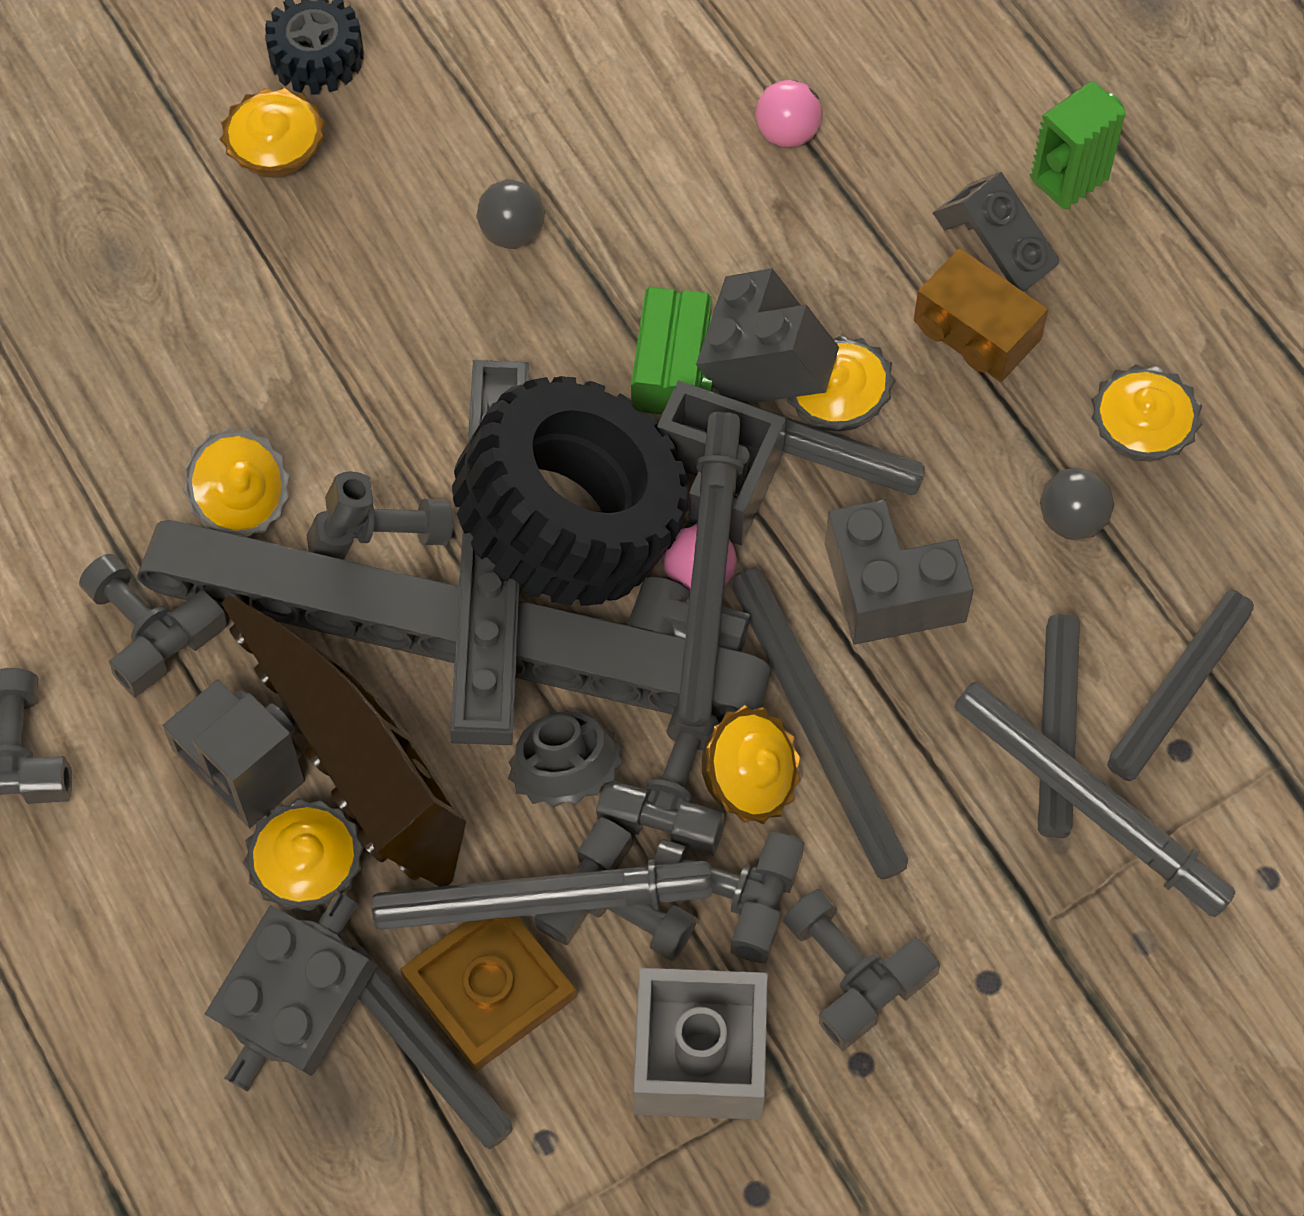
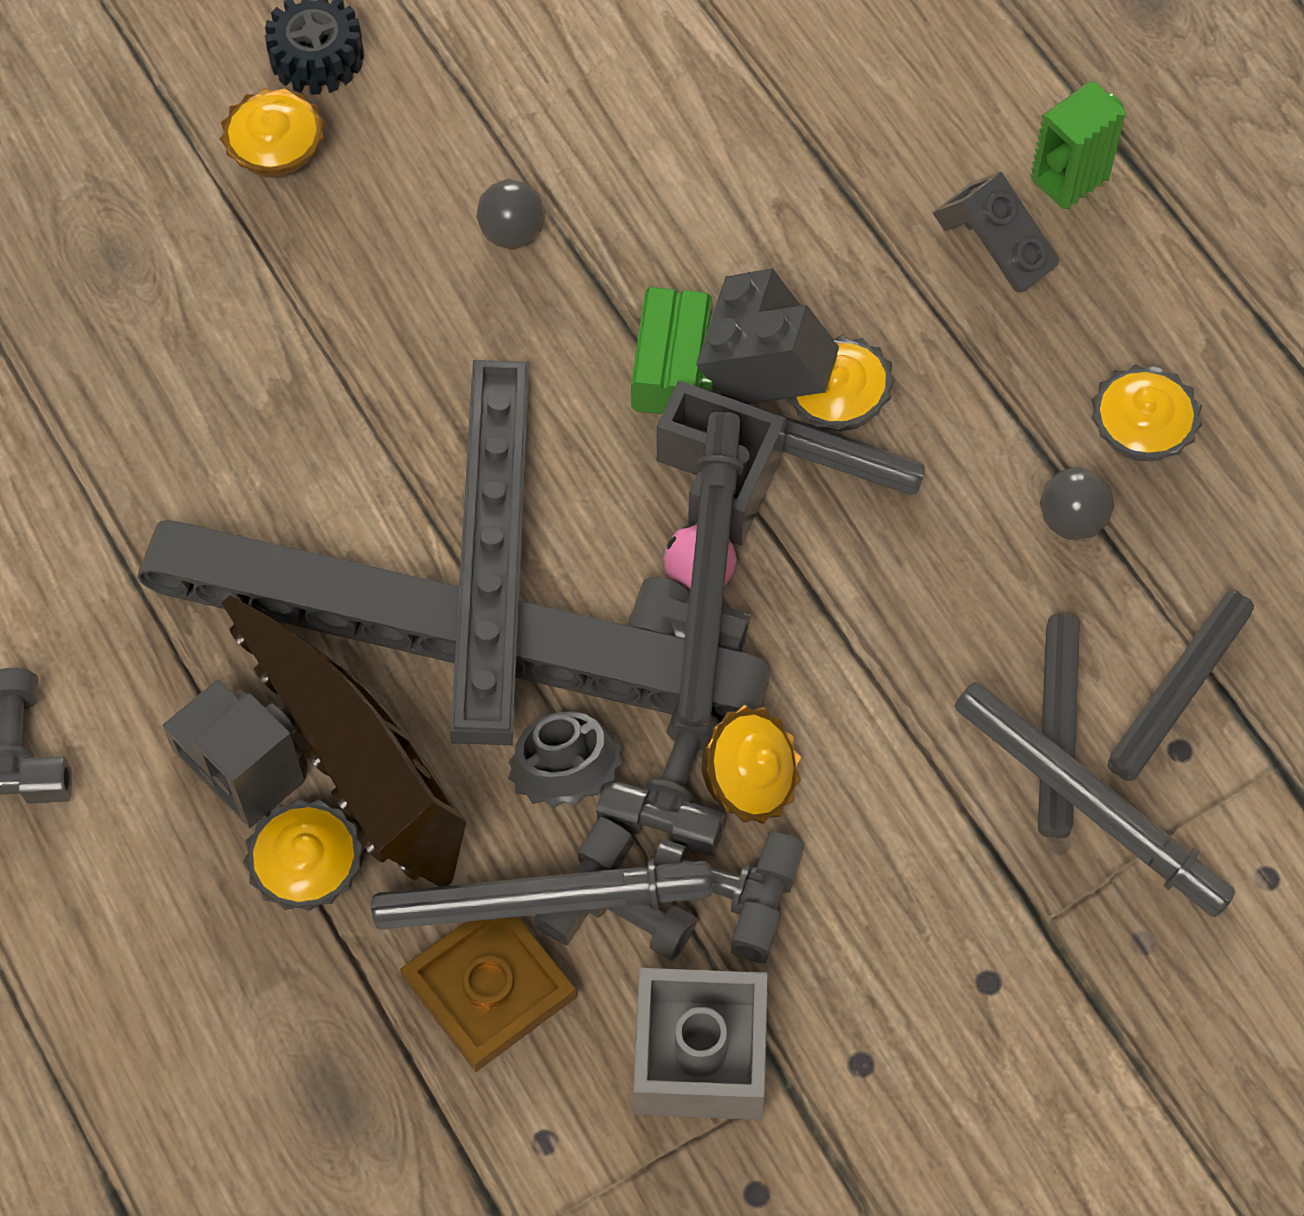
dark grey bar [79,554,227,698] -> none
yellow piece [183,427,290,538] -> none
dark grey plate [205,891,377,1092] -> none
dark grey bar [307,471,453,560] -> none
dark grey axle [350,946,513,1149] -> none
black tyre [452,376,689,606] -> none
dark grey axle [732,568,908,880] -> none
bright pink piece [755,80,823,147] -> none
dark grey bar [783,889,940,1051] -> none
dark grey brick [825,499,974,645] -> none
pearl gold brick [913,248,1049,382] -> none

